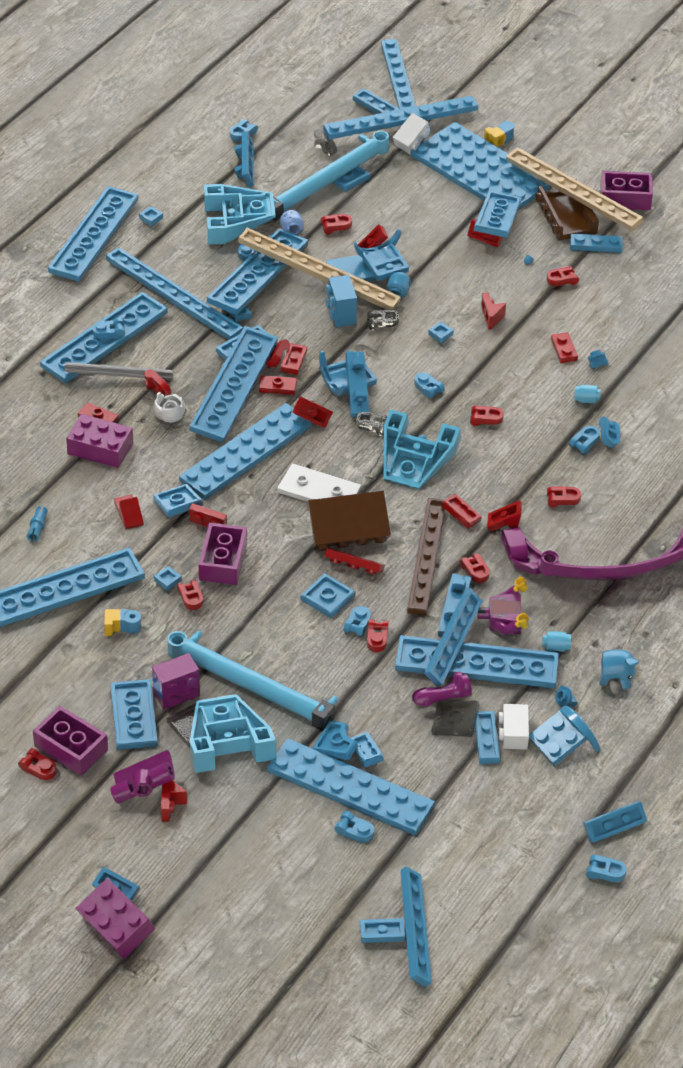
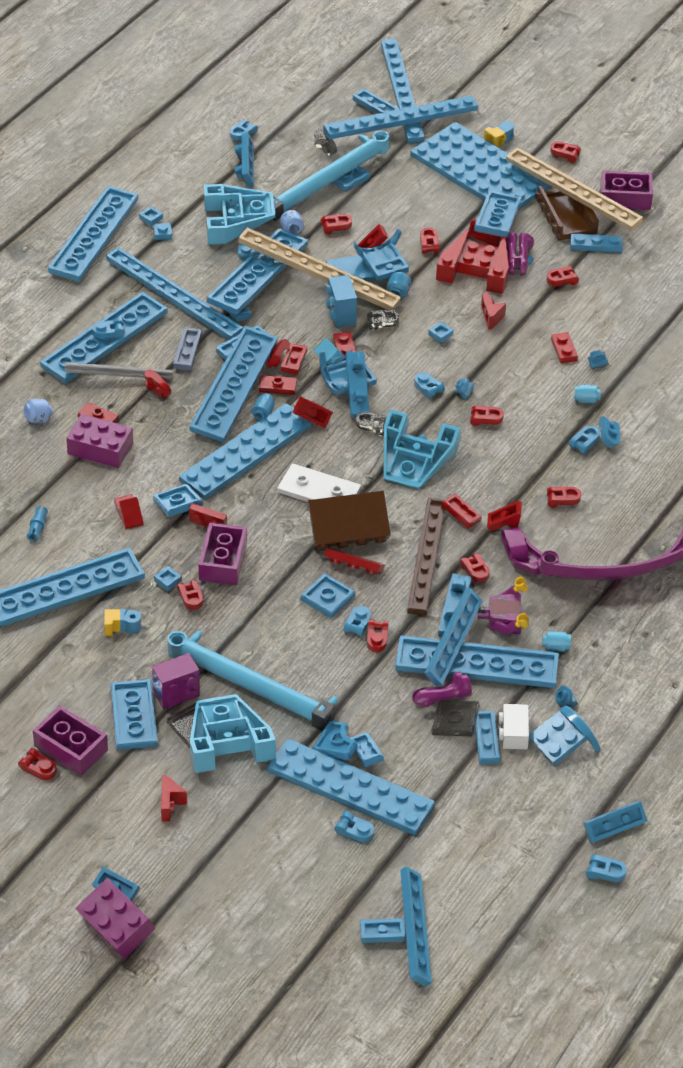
magenta panel [110,750,175,804] -> none
white hair [154,392,185,423] -> none
white brick [393,113,430,154] -> none
dark azure piece [599,649,639,690] -> none
none -> light blue head [24,399,52,423]
none -> dark azure plate [153,223,172,240]
none -> sand blue plate [173,327,202,371]
none -> dark azure brick [251,394,275,420]
none -> medium azure brick [313,338,345,365]
none -> red plate [333,332,356,361]
none -> red plate [420,227,439,253]
none -> red wedge [436,229,509,294]
none -> dark azure plate [455,378,474,399]
none -> magenta piece [505,232,534,276]
none -> red plate [550,141,581,163]

